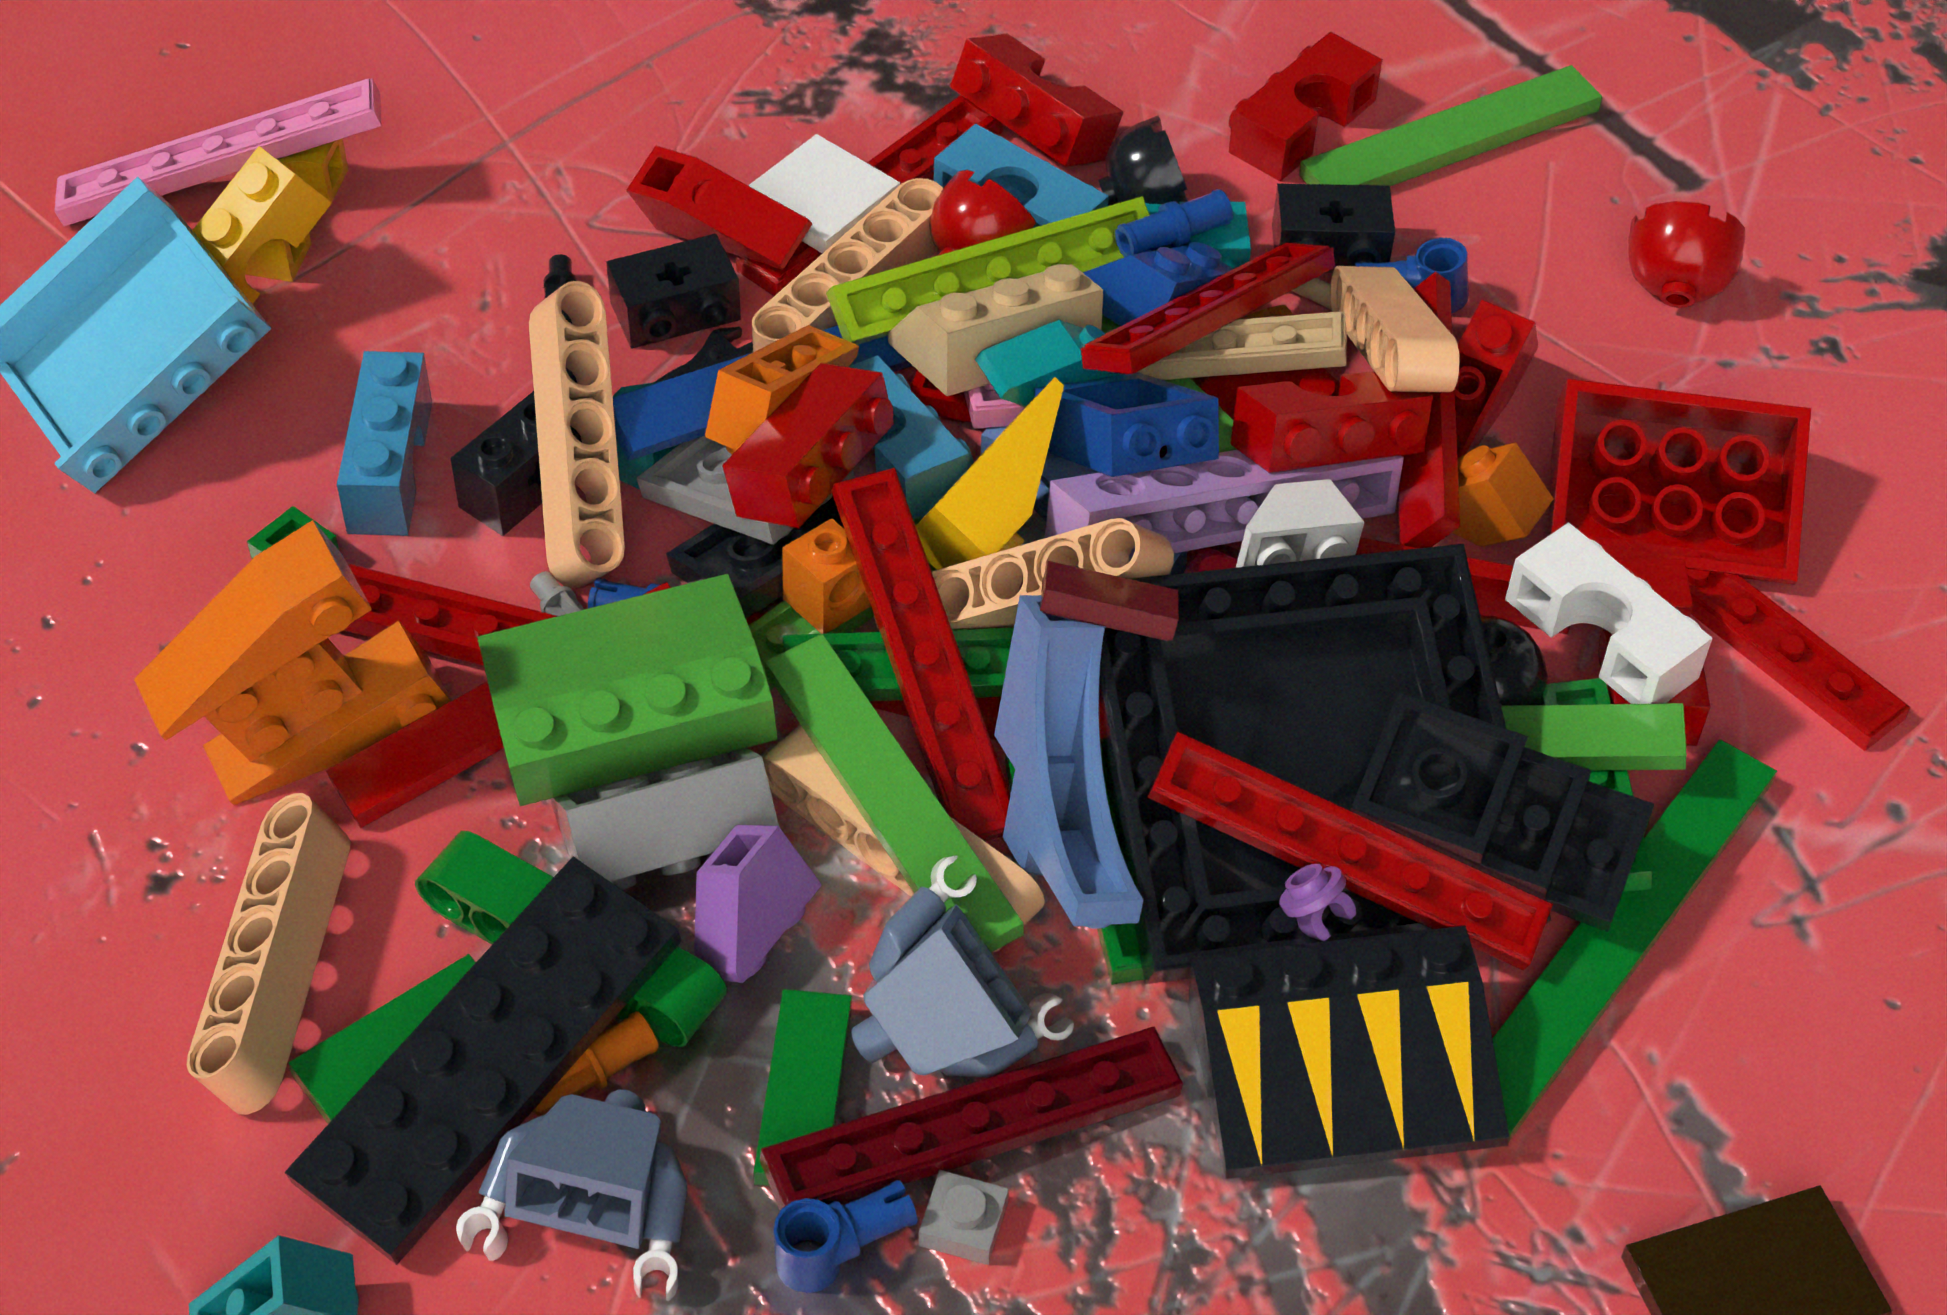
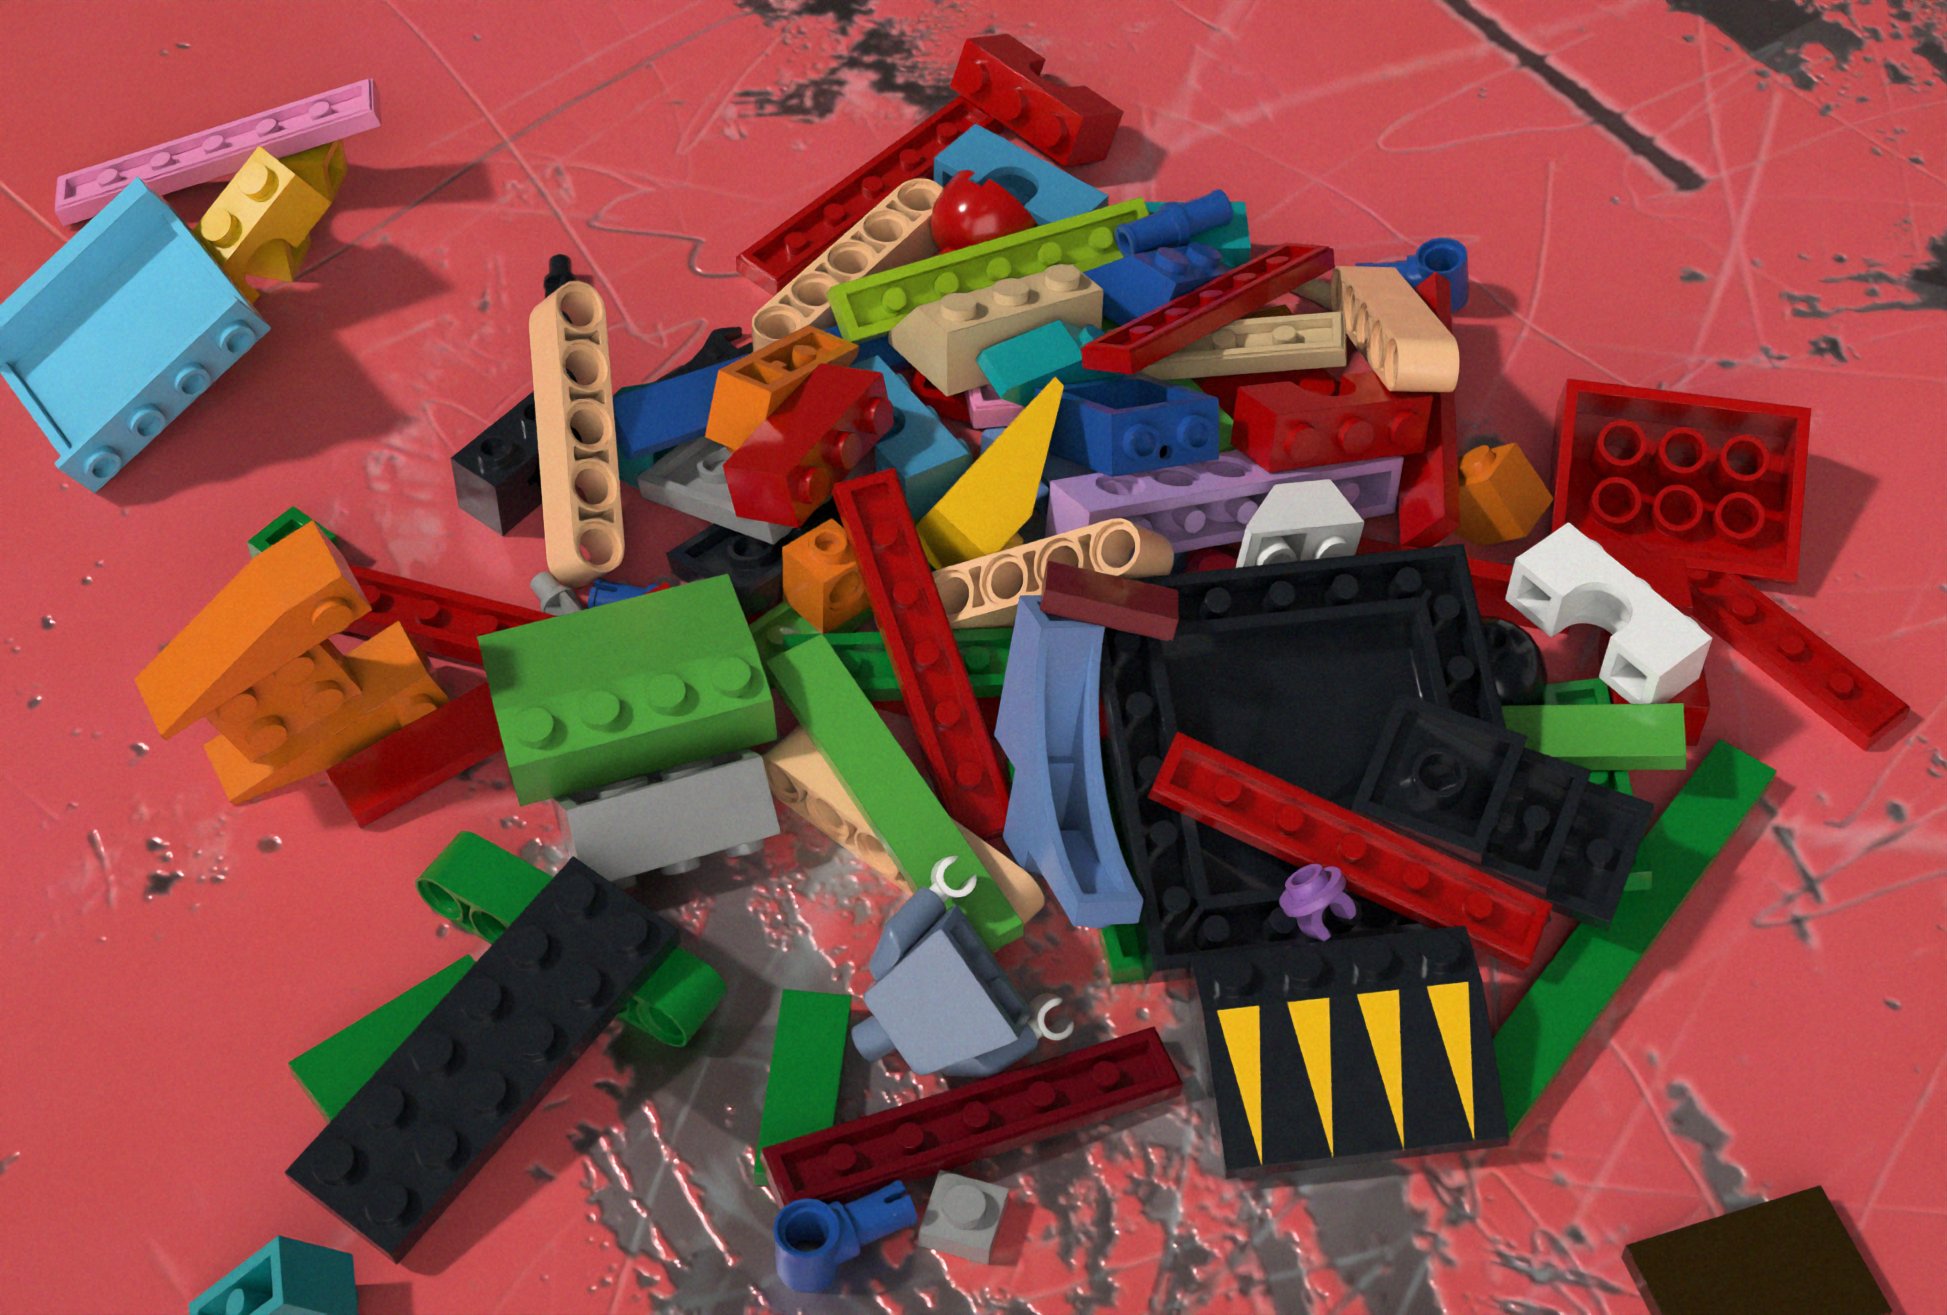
light nougat beam [186,793,350,1115] -> none
dark azure arch [337,351,432,536] -> none
sand blue torso [456,1090,687,1301] -> none
orange axle [533,1011,659,1116] -> none
black brick [606,233,741,349] -> none
red slope [626,145,812,270] -> none
medium lavender slope [694,825,822,983] -> none
white tile [748,134,900,253] -> none
black cylinder [1098,115,1188,206] -> none
red arch [1228,31,1383,182] -> none
black brick [1272,184,1395,272] -> none
bright green tile [1299,65,1603,186] -> none
red slope [1455,300,1538,457] -> none
red cylinder [1628,201,1745,308] -> none

